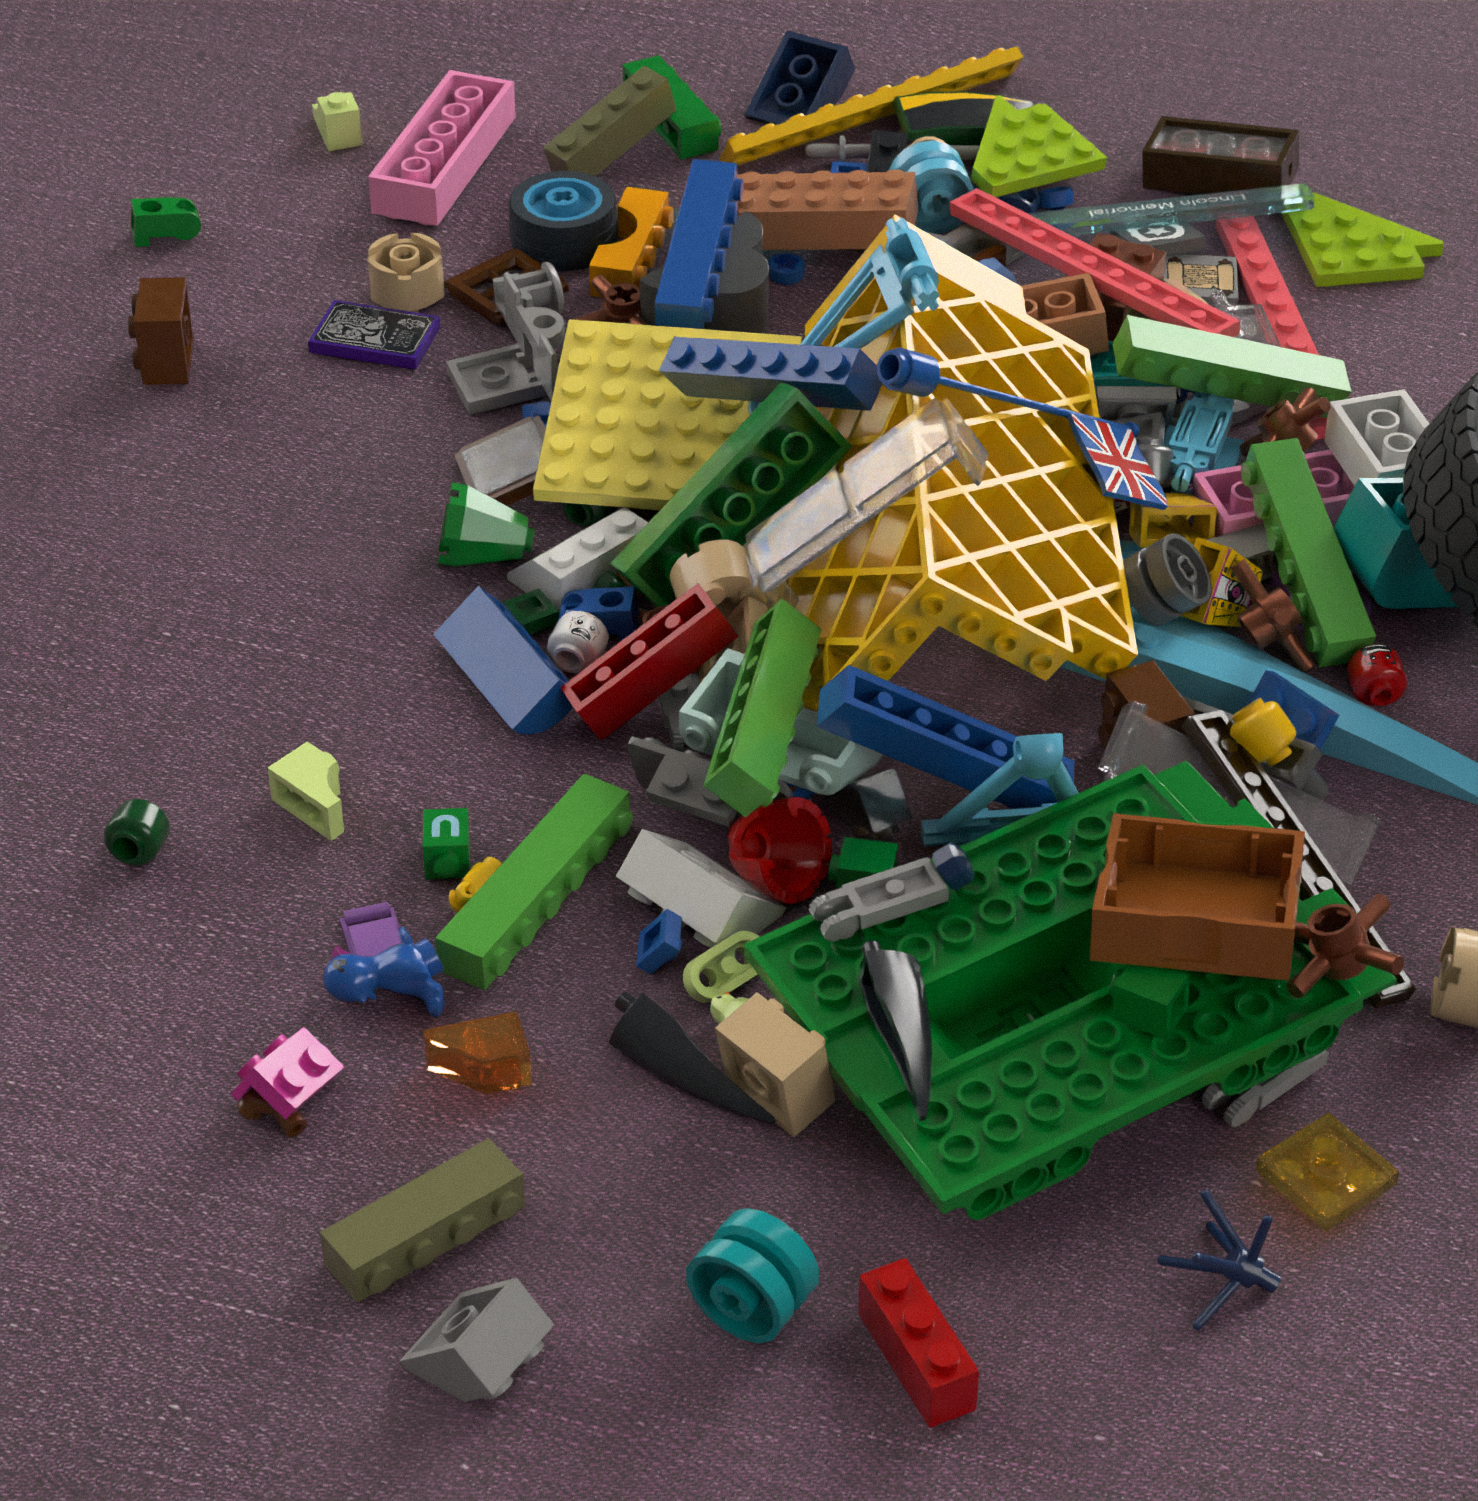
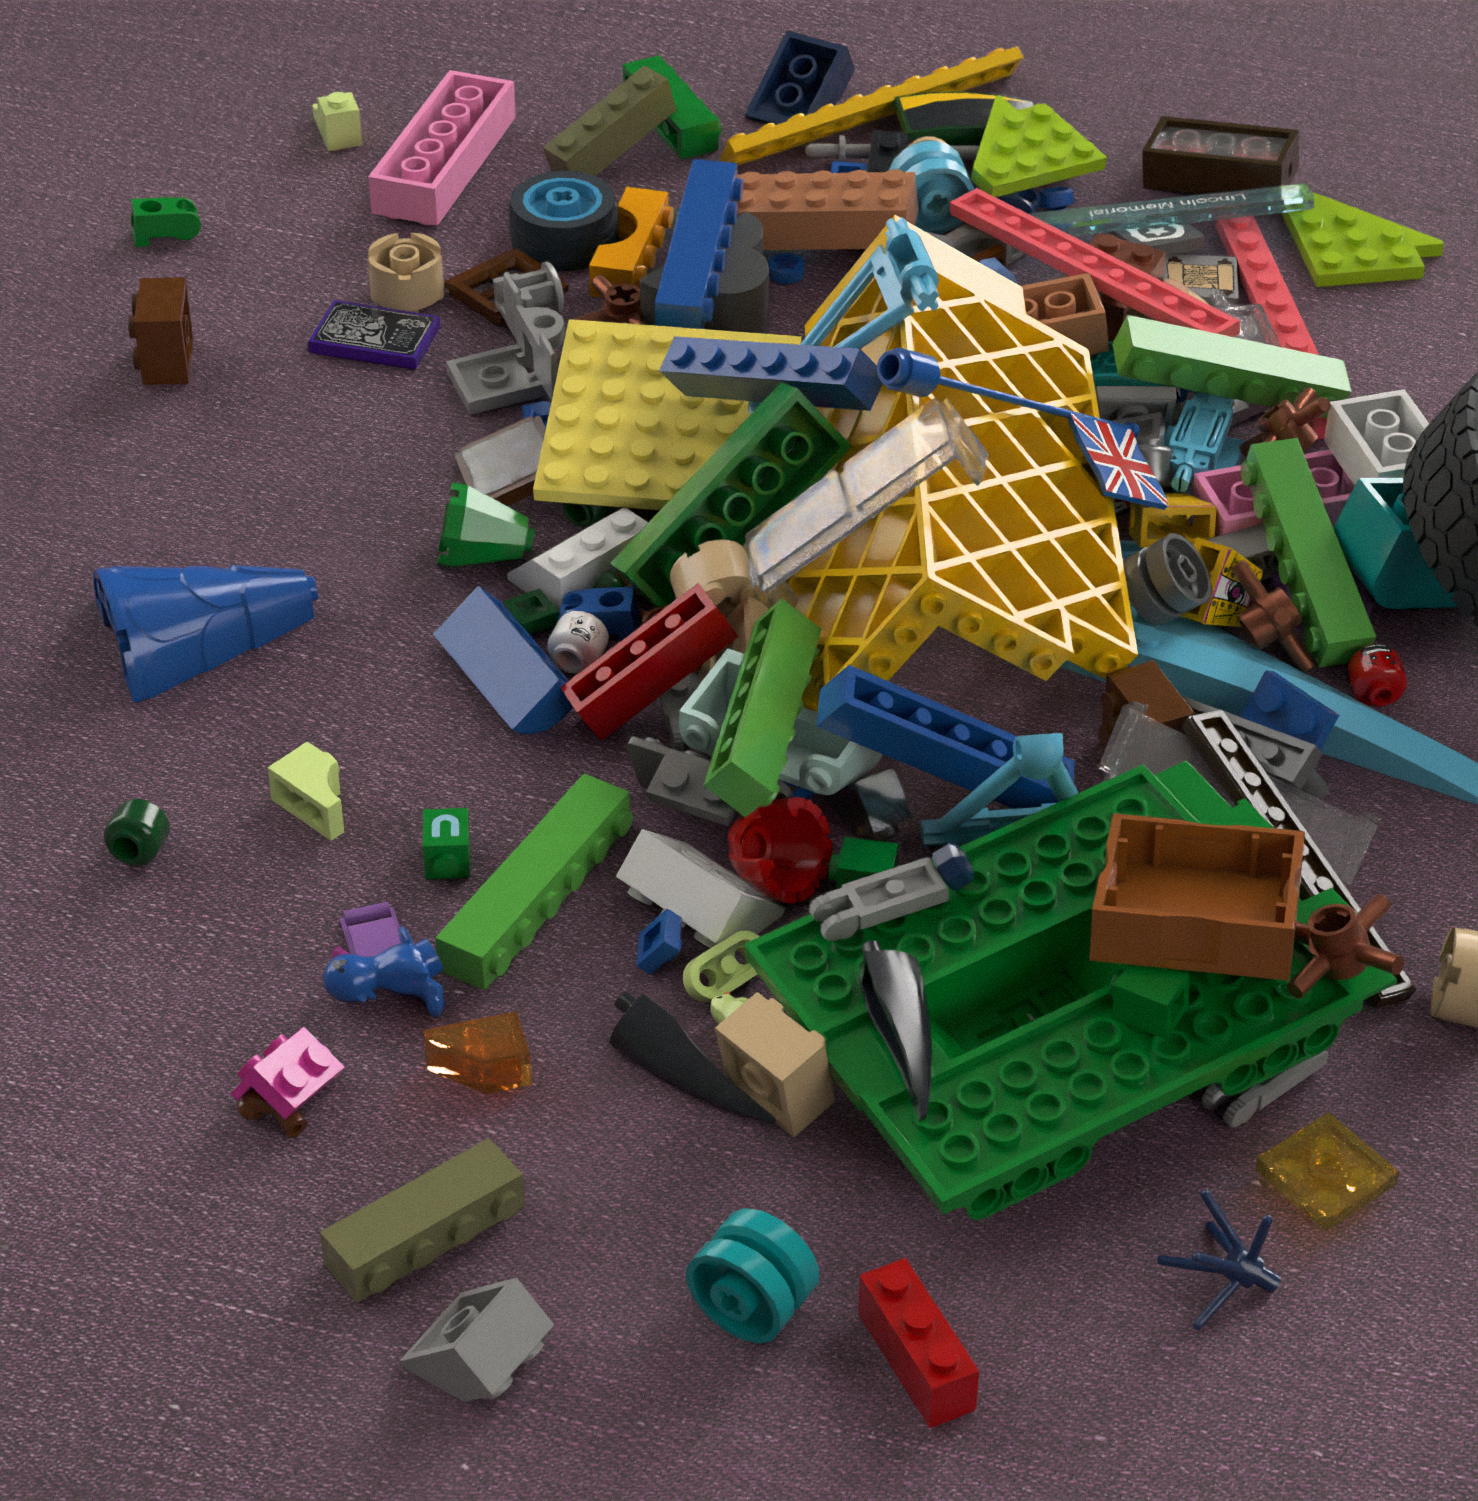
yellow arm [448,856,502,914] -> none
yellow head [1230,698,1297,767] -> none
none -> blue cone [93,565,318,703]

